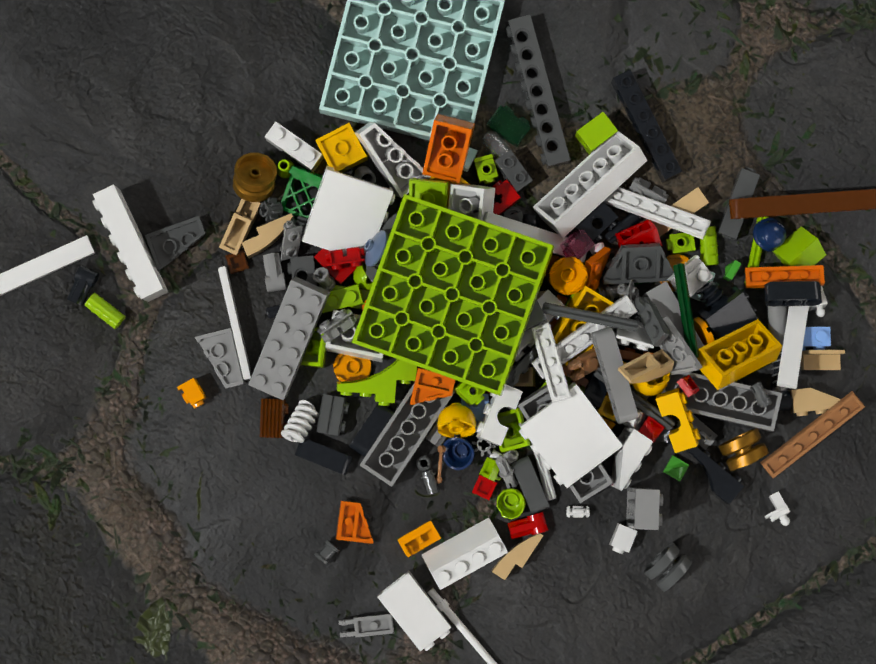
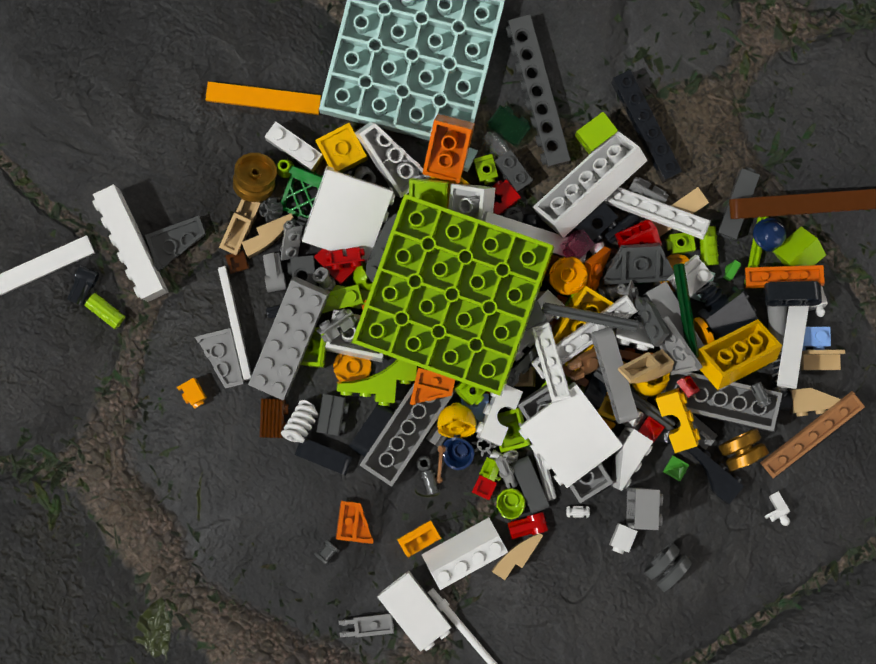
sand blue dish [364,230,388,267] -> none
none -> light orange tile [206,82,321,115]

